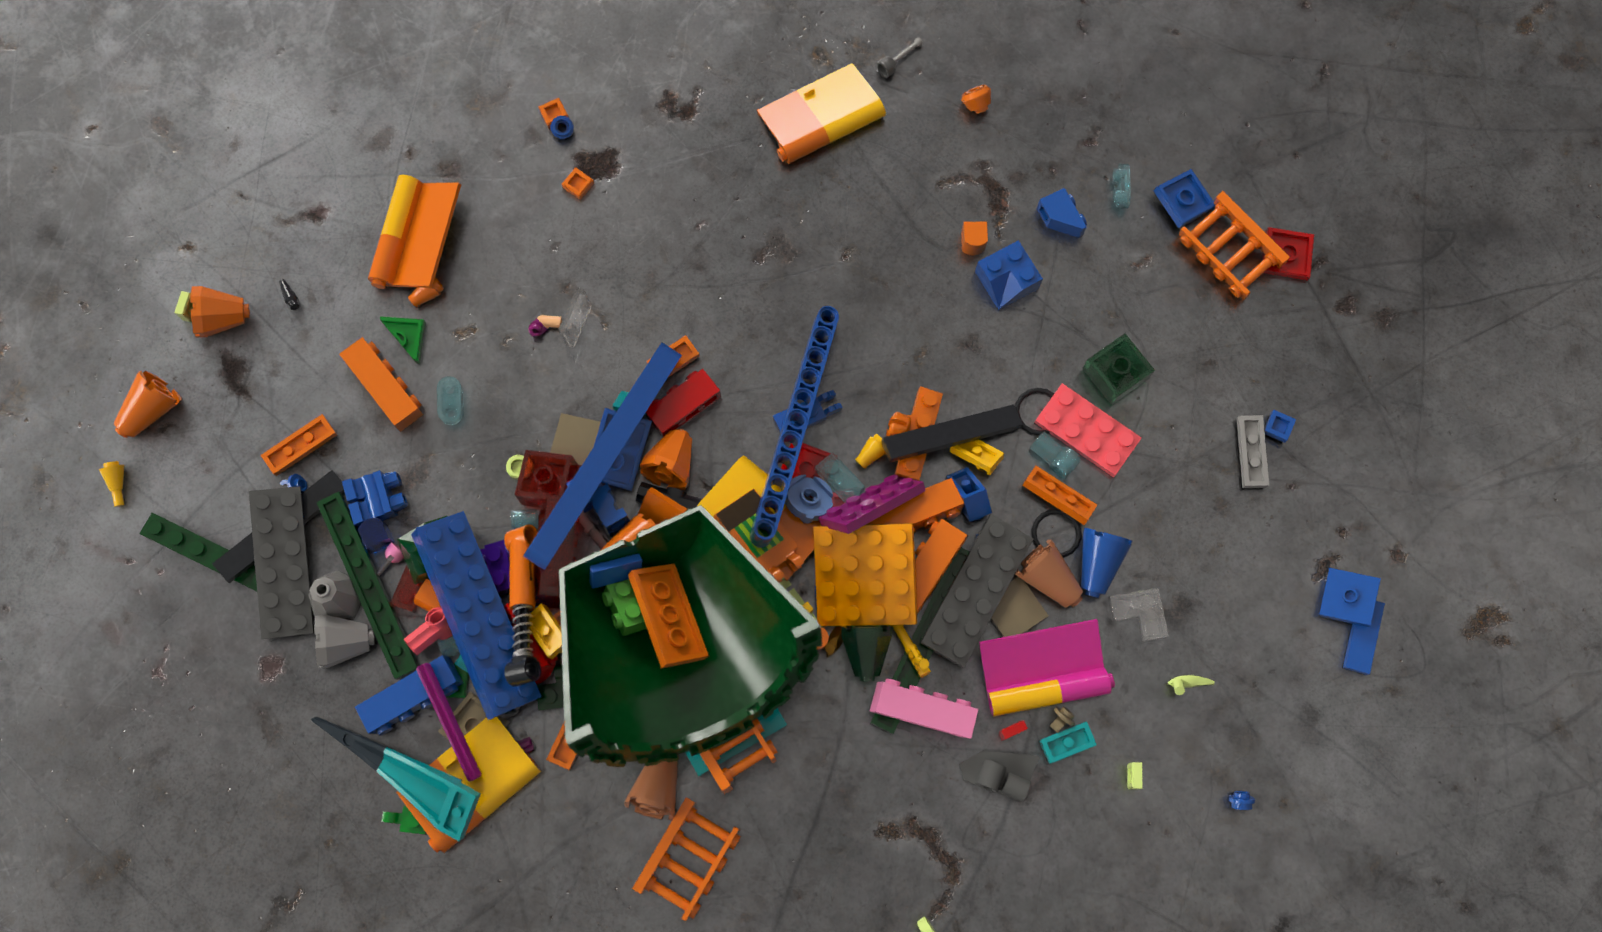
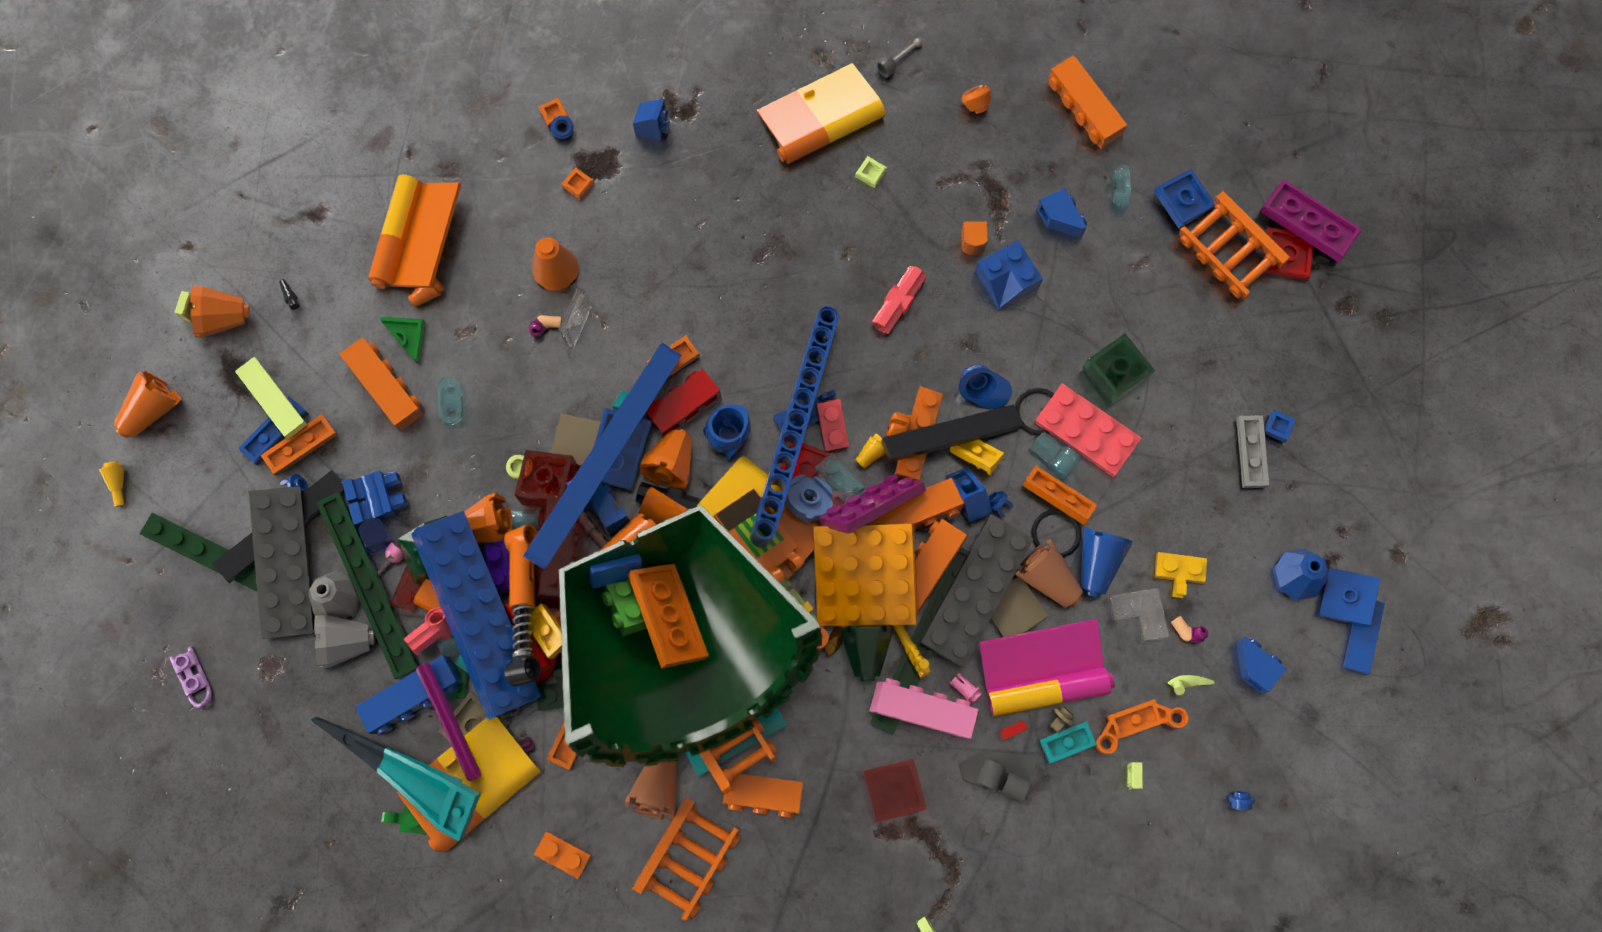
none -> lavender piece [169,646,212,709]
none -> yellowish green tile [235,357,307,439]
none -> blue tile [238,396,309,466]
none -> orange cone [464,493,515,545]
none -> orange cone [532,237,579,291]
none -> orange plate [533,831,592,879]
none -> blue slope [633,99,670,141]
none -> blue helmet [703,404,751,461]
none -> orange brick [723,774,803,818]
none -> coral plate [816,399,849,451]
none -> yellowish green tile [855,156,887,188]
none -> clear red brick [863,758,927,823]
none -> coral piece [872,266,927,334]
none -> bright pink pin [950,672,982,704]
none -> blue piece [958,365,1012,409]
none -> blue plate [988,491,1013,518]
none -> orange brick [1048,55,1127,149]
none -> orange plate [1096,699,1189,754]
none -> yellow plate [1154,552,1207,598]
none -> arm [1171,616,1209,643]
none -> blue slope [1236,637,1287,694]
none -> magenta tile [1260,179,1362,263]
none -> blue cone [1272,548,1328,601]

